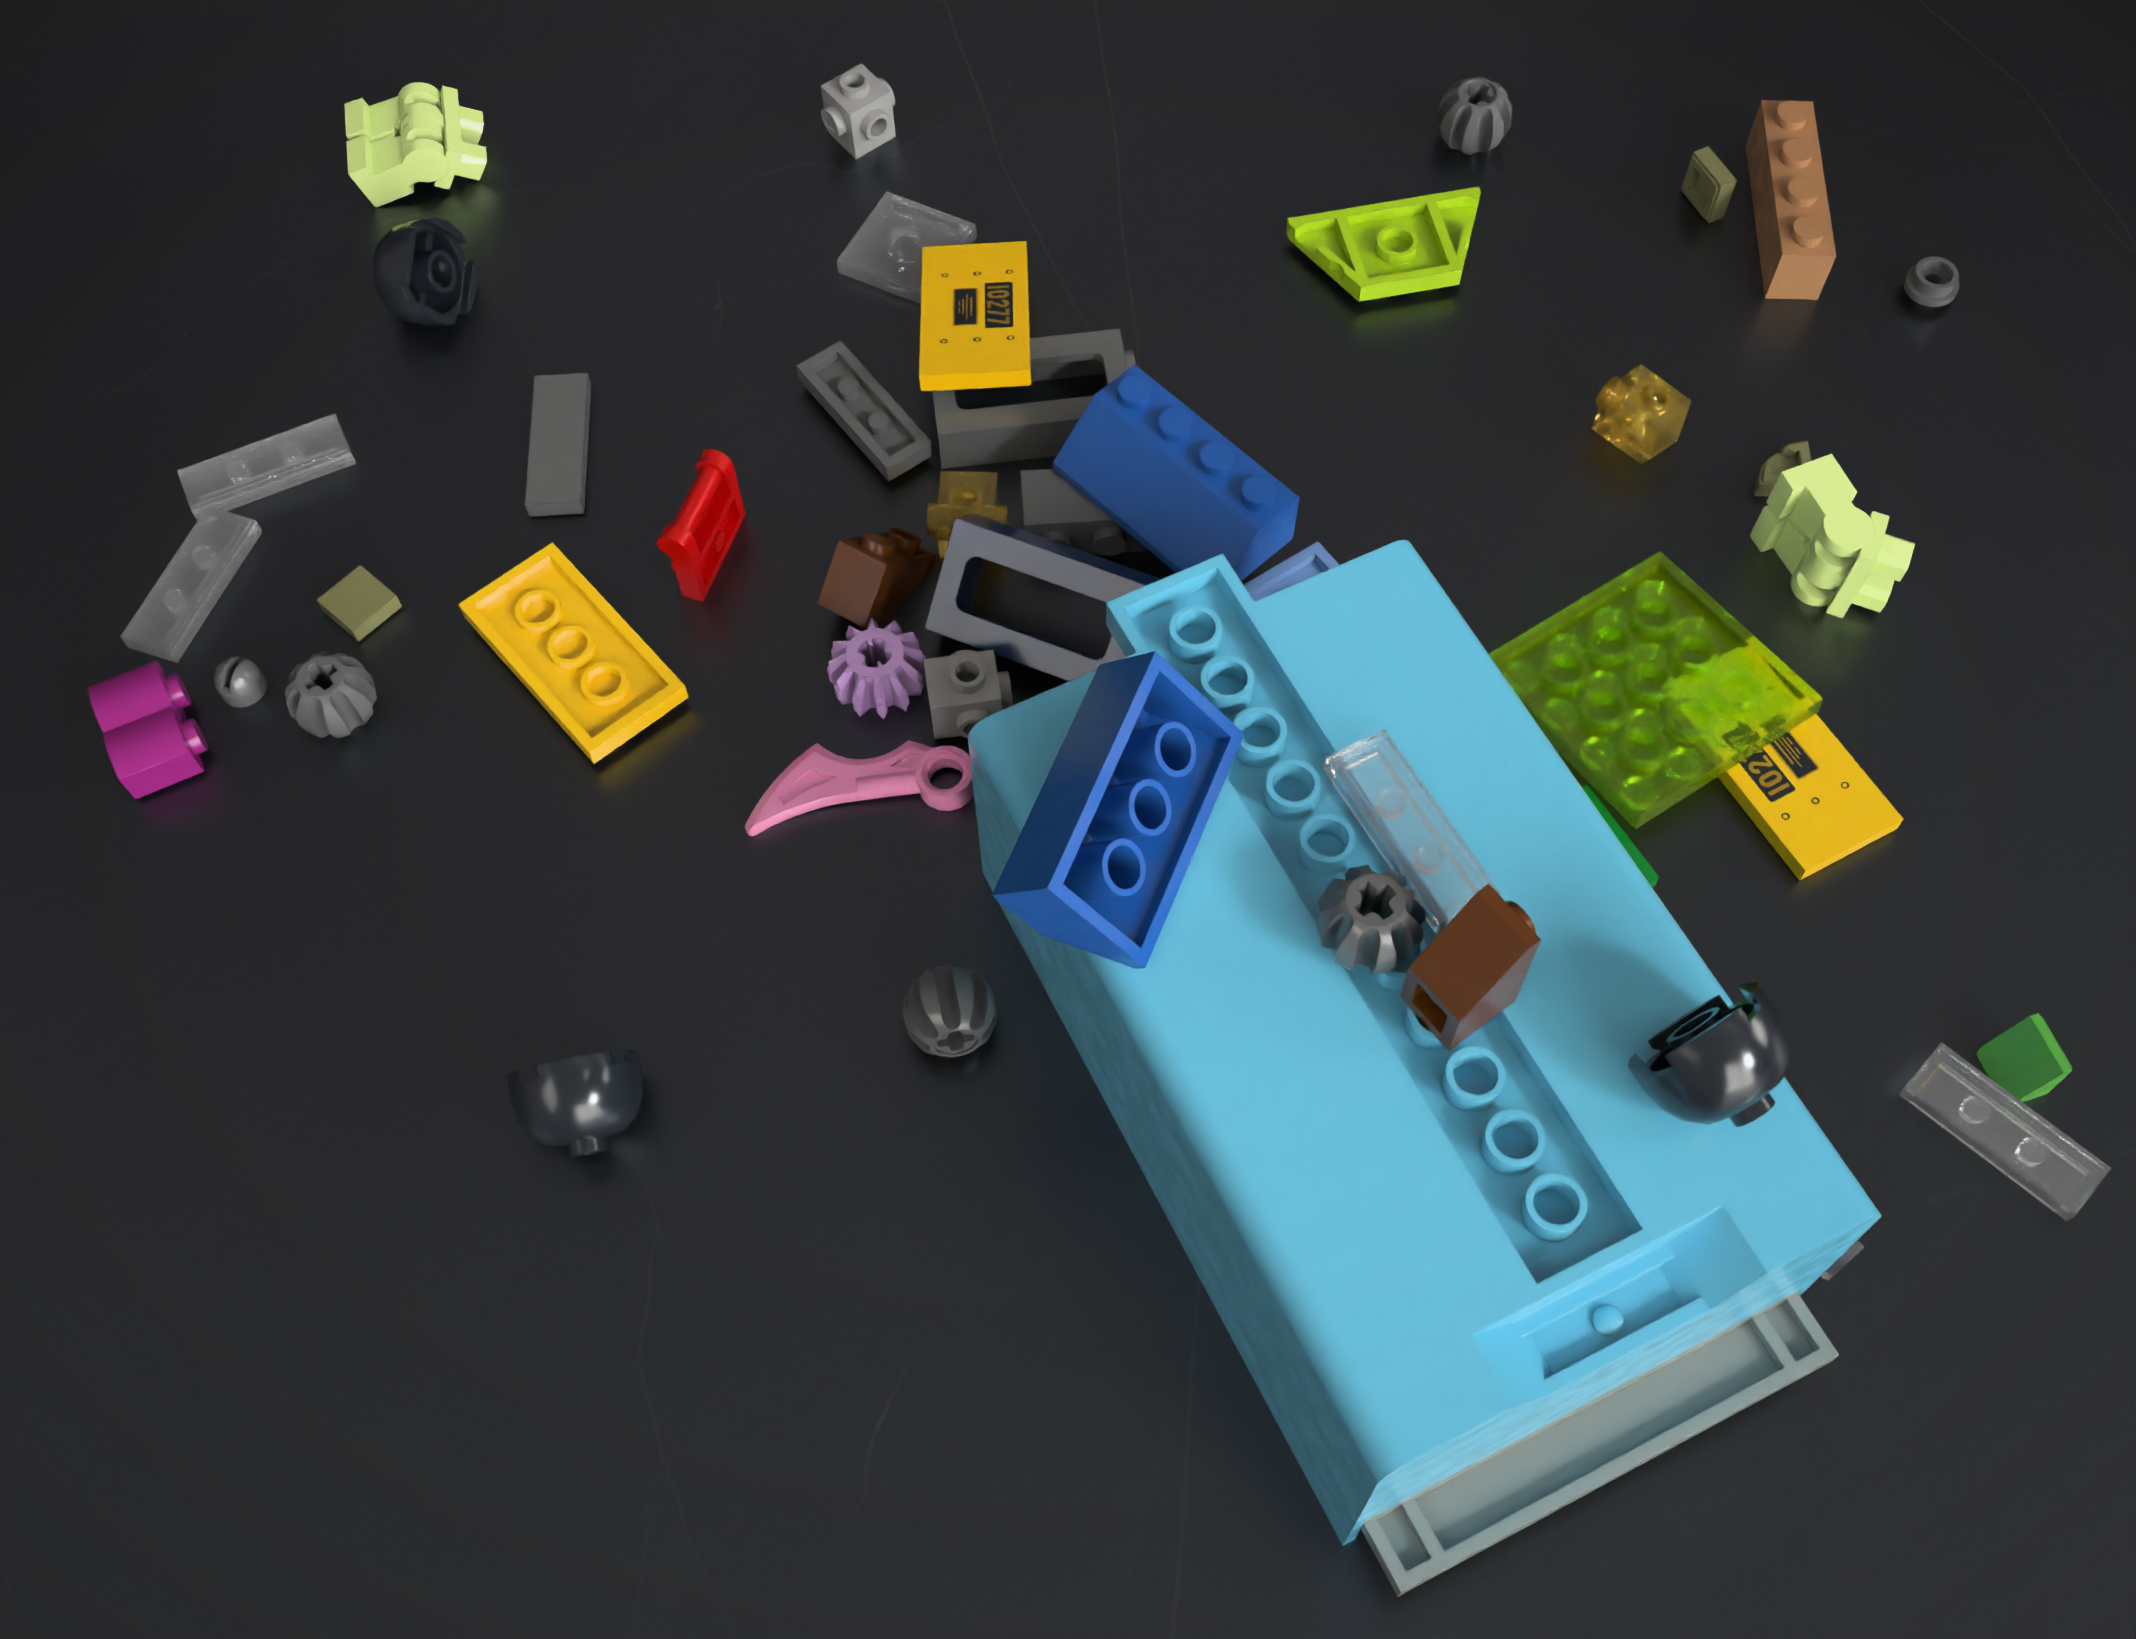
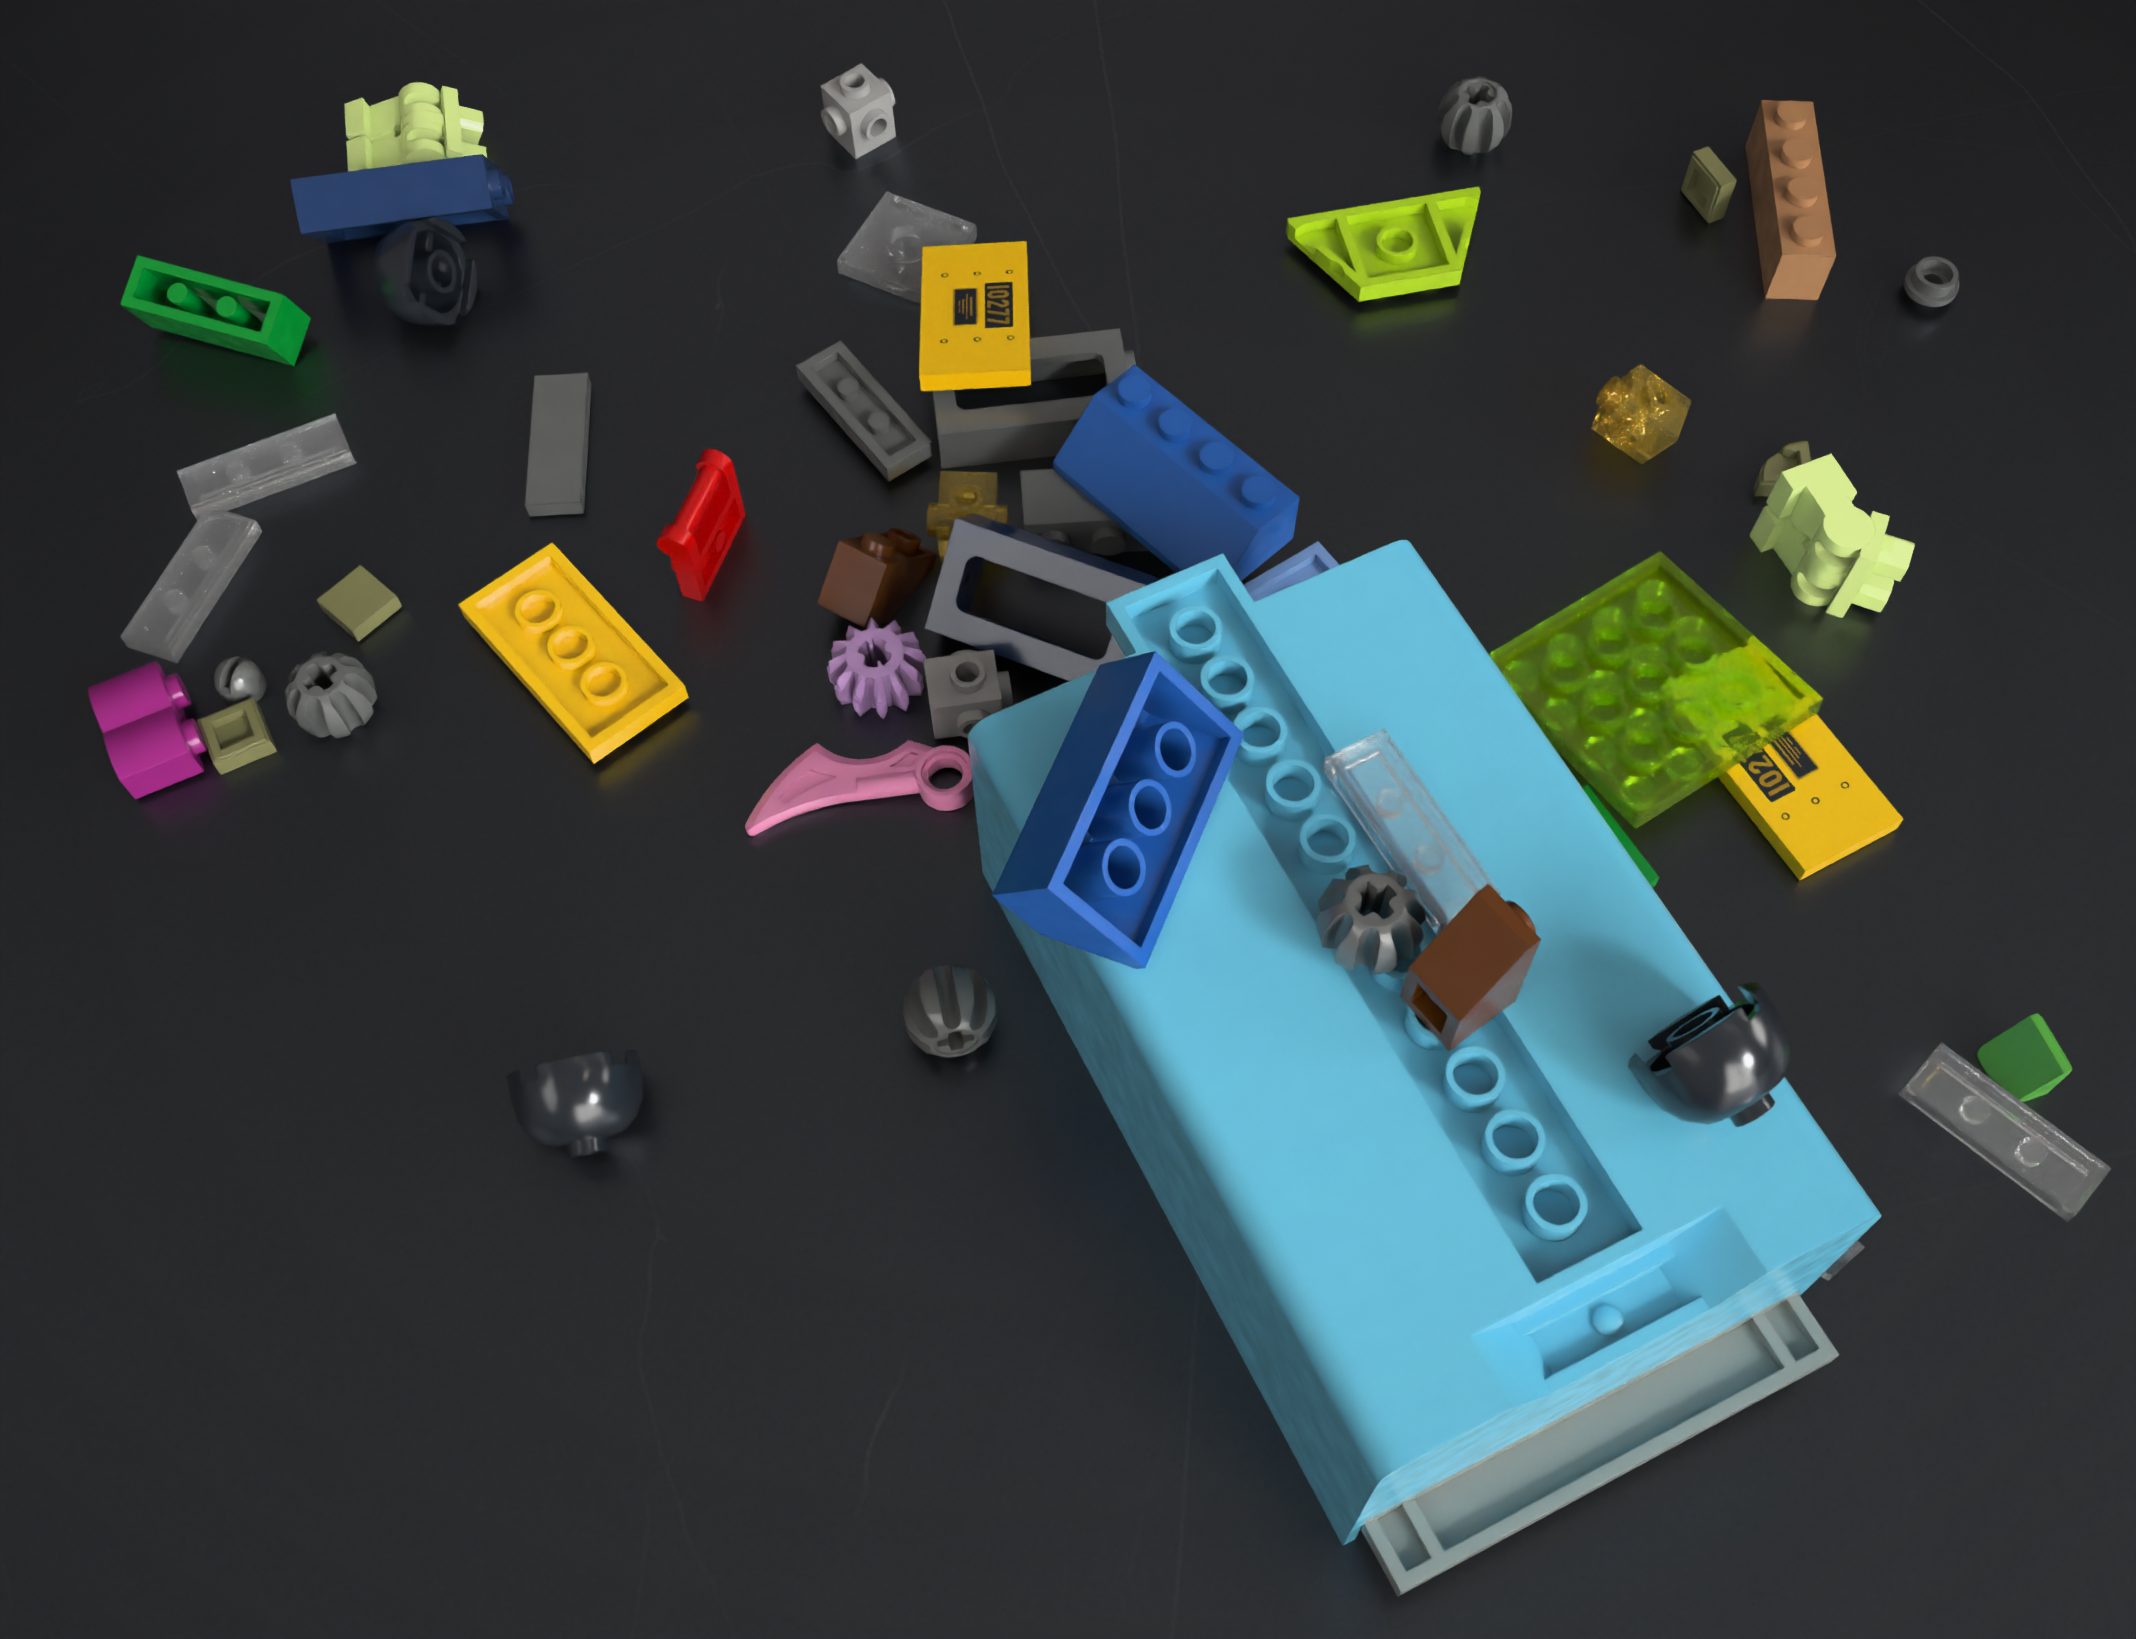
none -> green brick [120,255,311,366]
none -> olive tile [197,697,277,775]
none -> dark blue piece [290,154,514,243]

